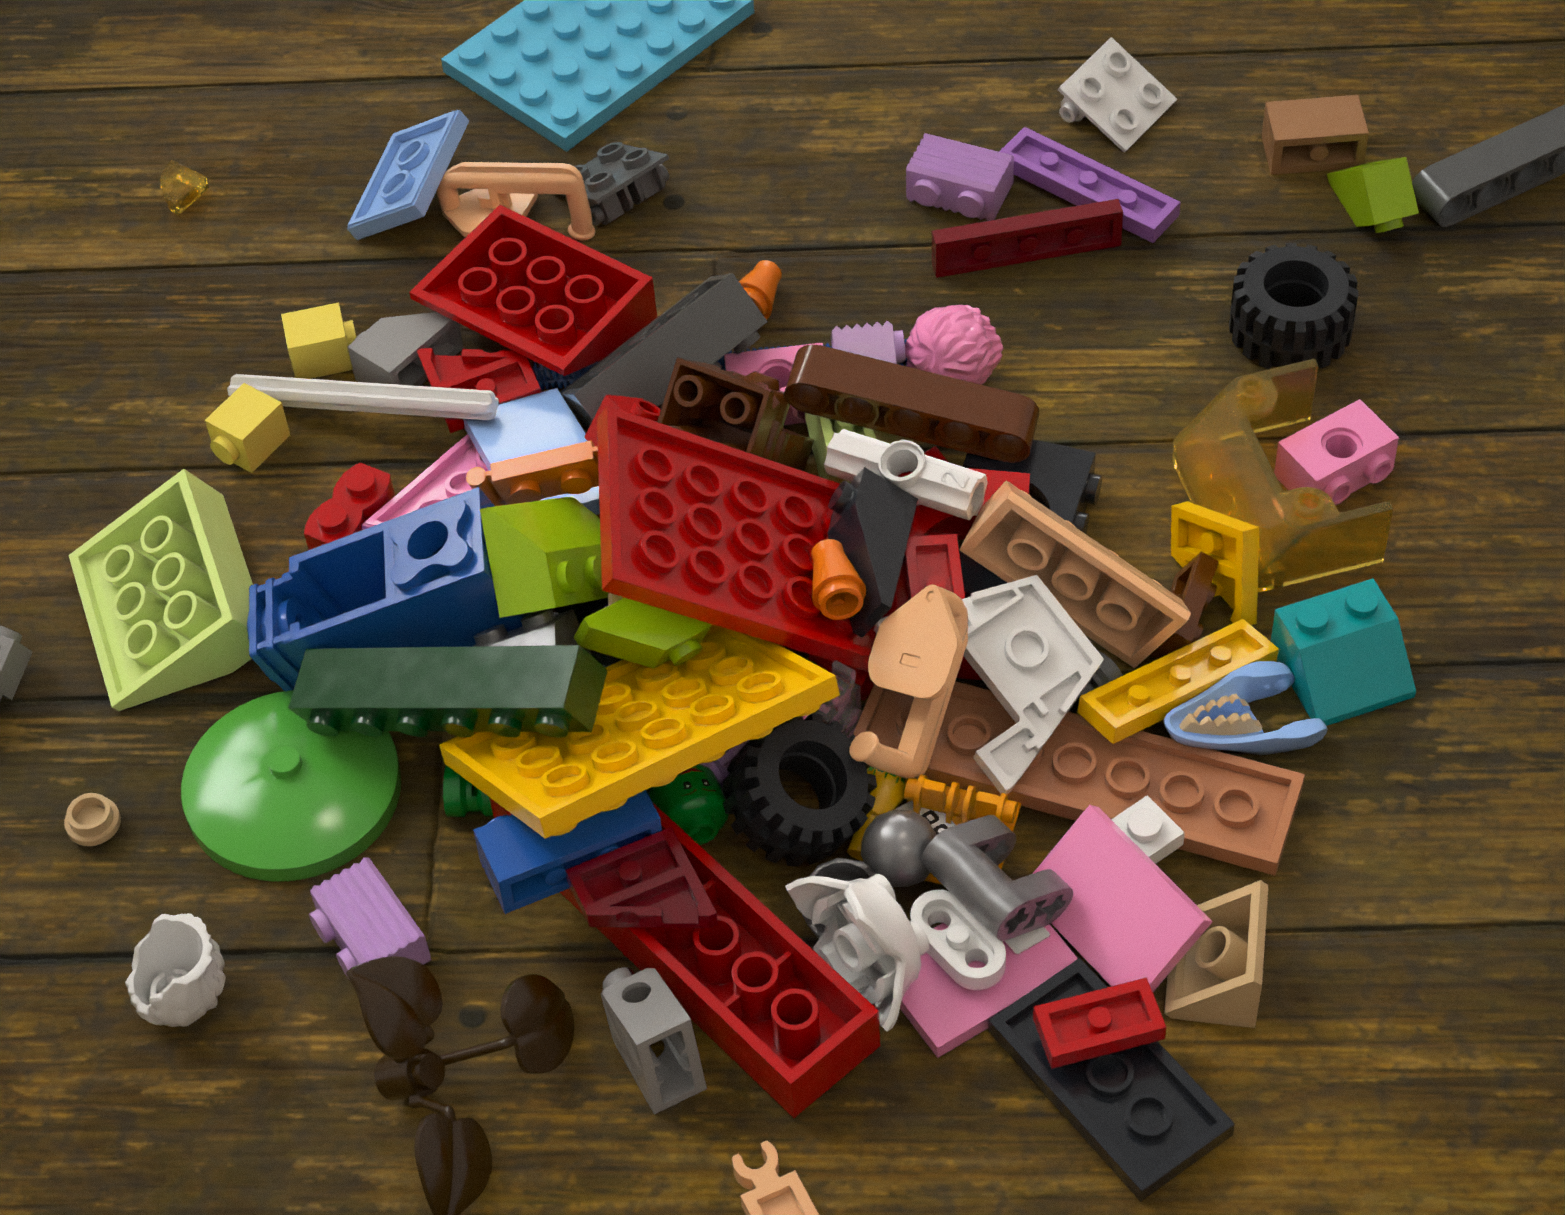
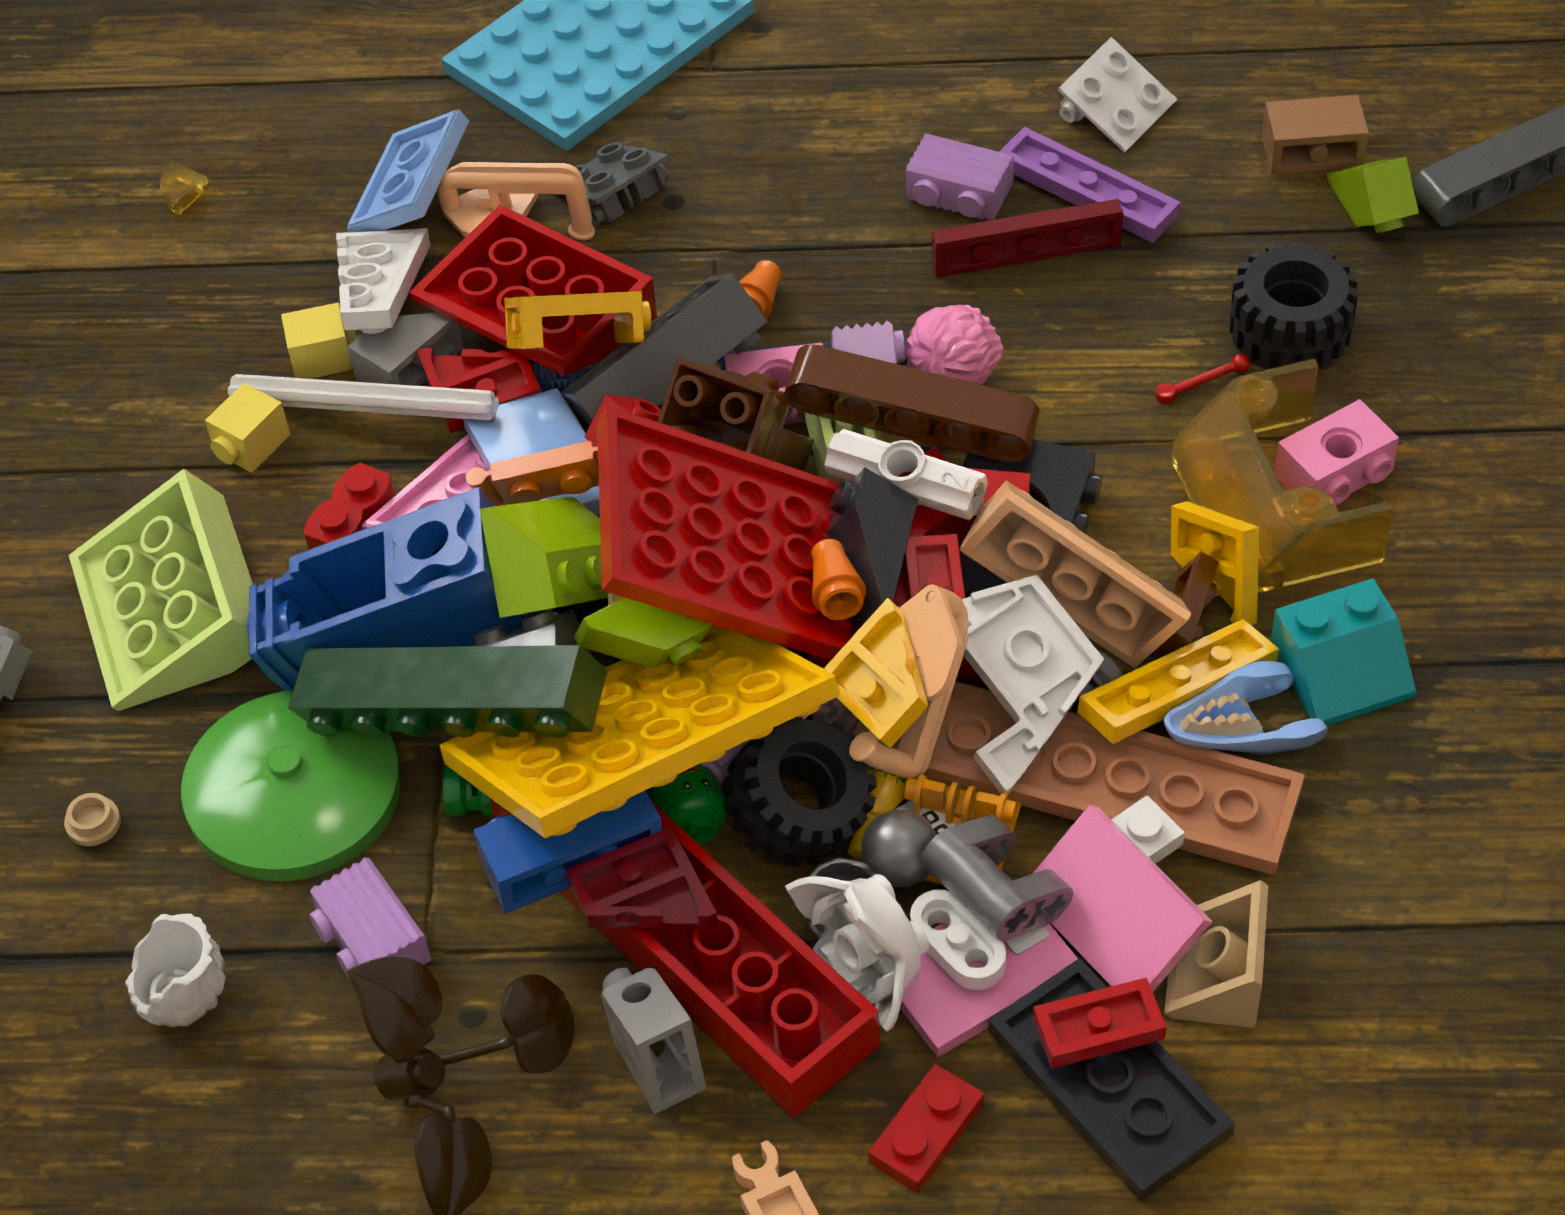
none -> white wing [336,228,430,334]
none -> yellow panel [504,291,651,349]
none -> yellow wing [824,598,928,748]
none -> red plate [868,1064,984,1194]
none -> red hinge [1156,354,1251,404]

